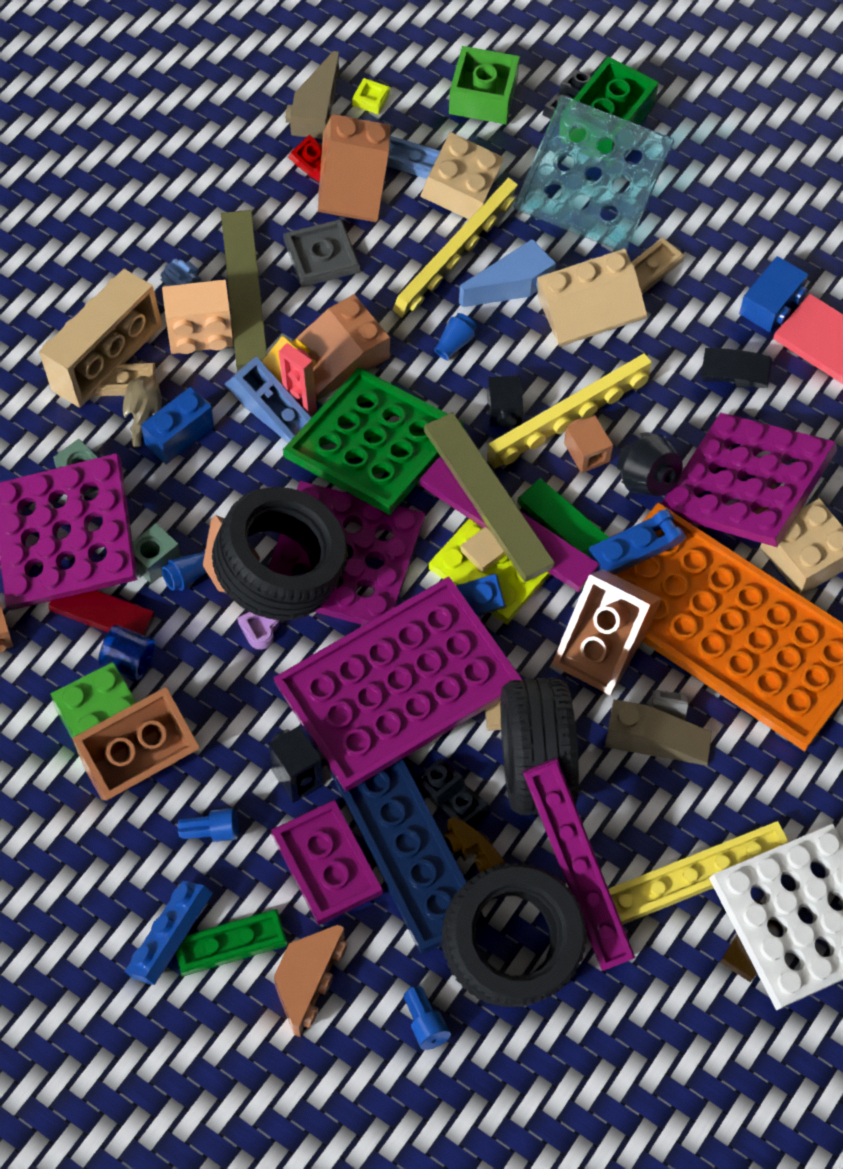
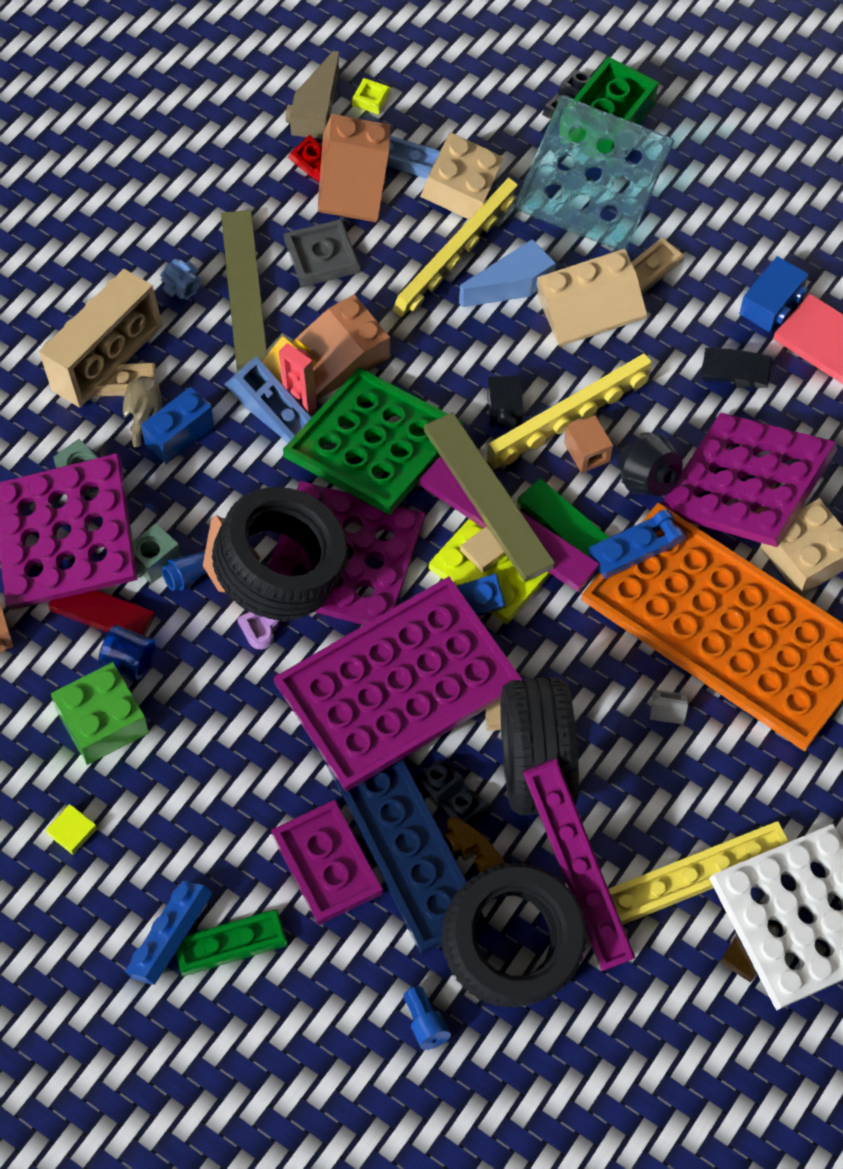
nougat slope [72,687,200,801] -> none
light nougat brick [162,280,234,354] -> none
blue piece [178,808,239,842] -> none
black brick [268,726,323,803] -> none
nougat slope [274,925,348,1037] -> none
blue cone [434,313,477,361] -> none
bright green brick [449,46,520,125] -> none
nougat slope [551,569,662,695] -> none
dark tan slope [605,699,712,766] -> none
none -> neon yellow tile [46,804,97,855]

